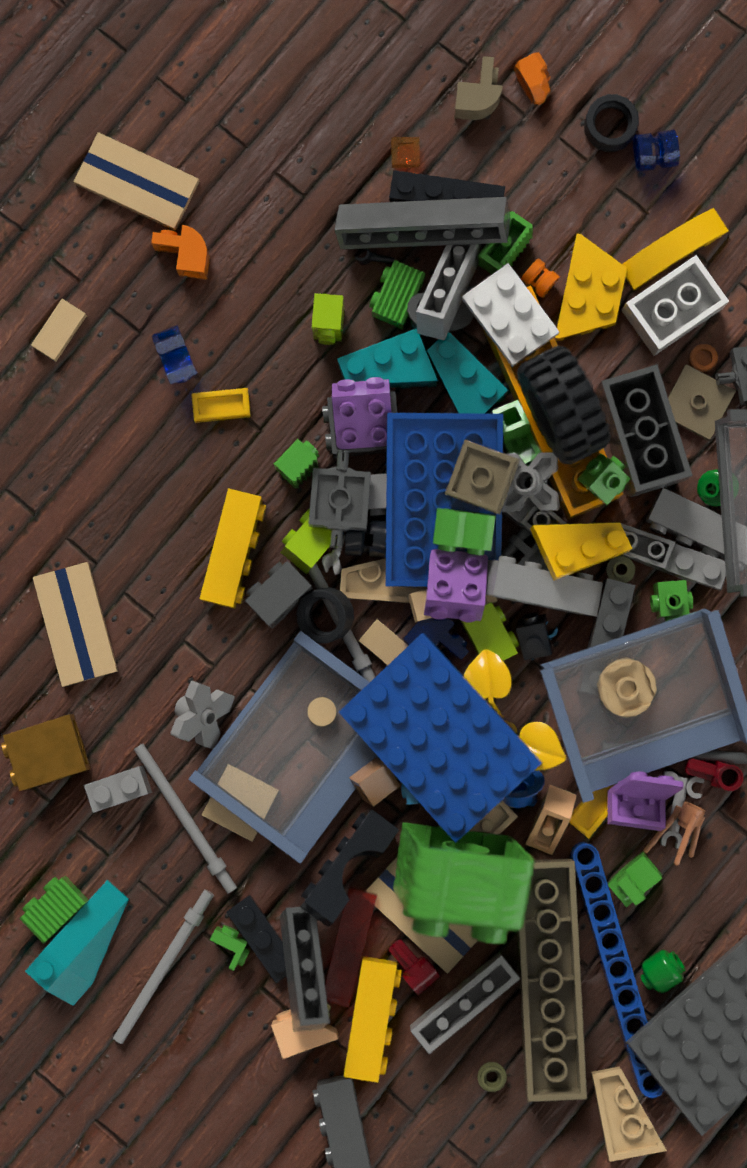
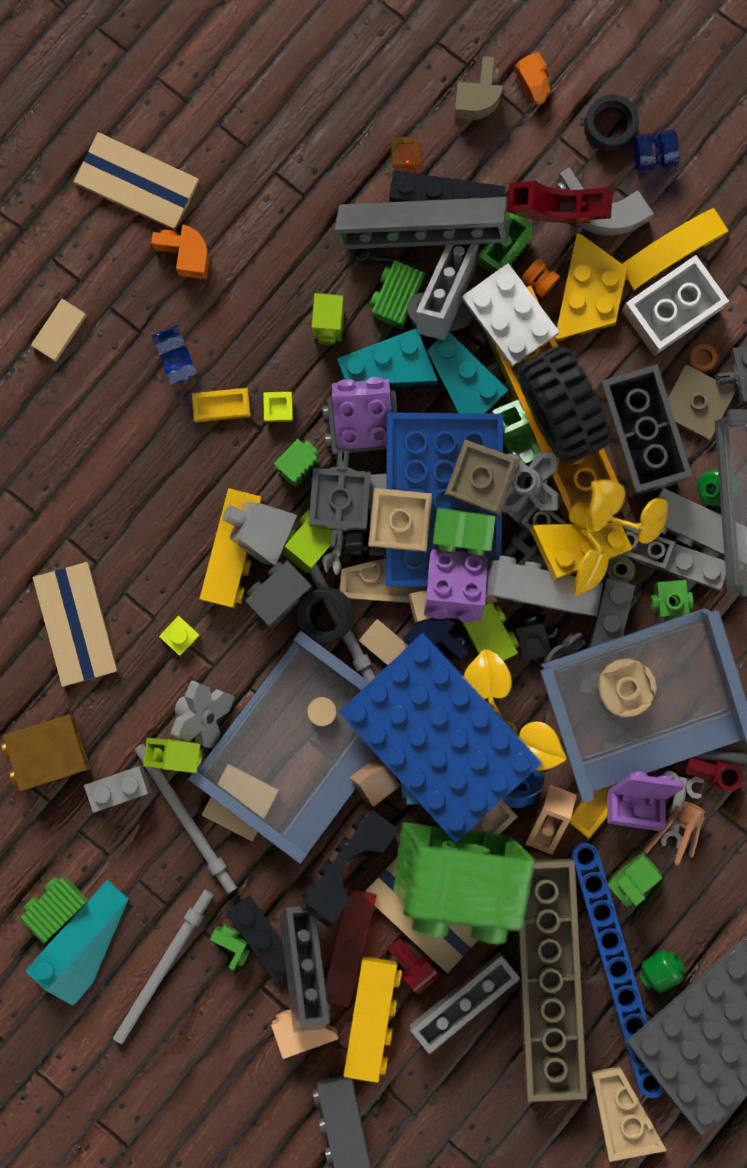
olive plate [477,1062,507,1092] -> none
bright green brick [577,453,631,505] -> none
none -> lime brick [143,738,202,773]
none -> neon yellow plate [159,616,200,656]
none -> light grey torso [223,502,297,565]
none -> neon yellow plate [263,392,293,422]
none -> tan tile [368,488,432,552]
none -> dark red arch [507,181,613,223]
none -> dark grey plate [544,633,587,663]
none -> light grey arch [557,167,653,236]
none -> yellow plant [569,481,669,596]

